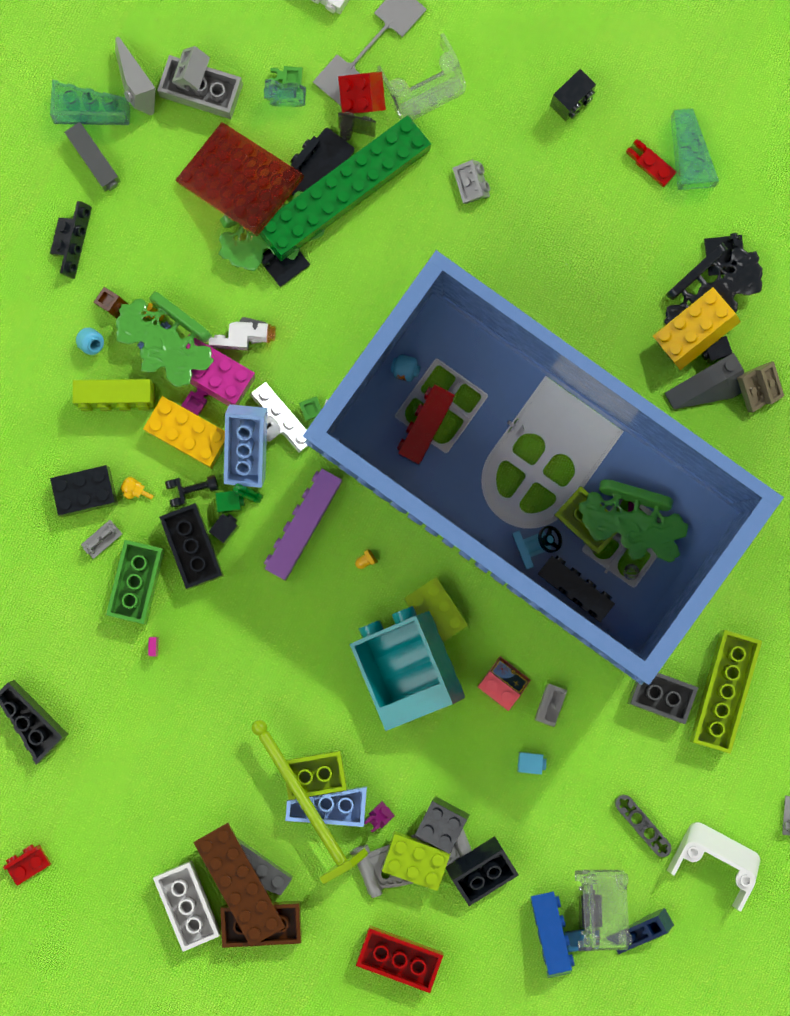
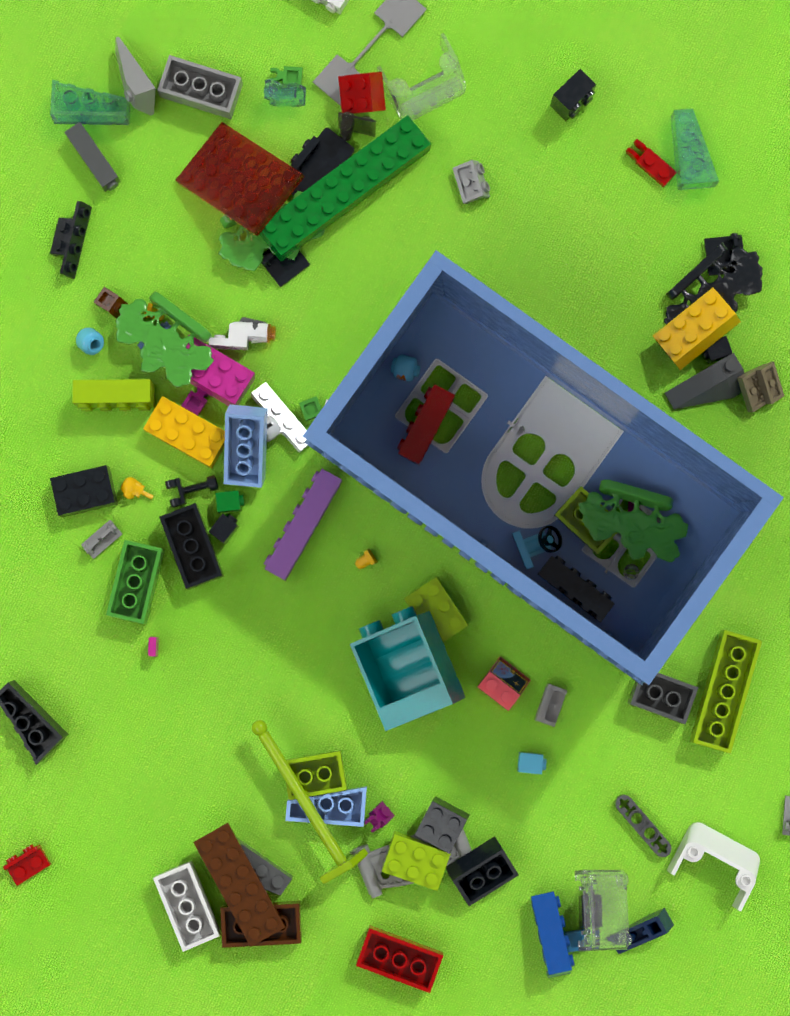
light grey hinge [172,46,210,91] -> none
green axle [233,483,263,503] -> none

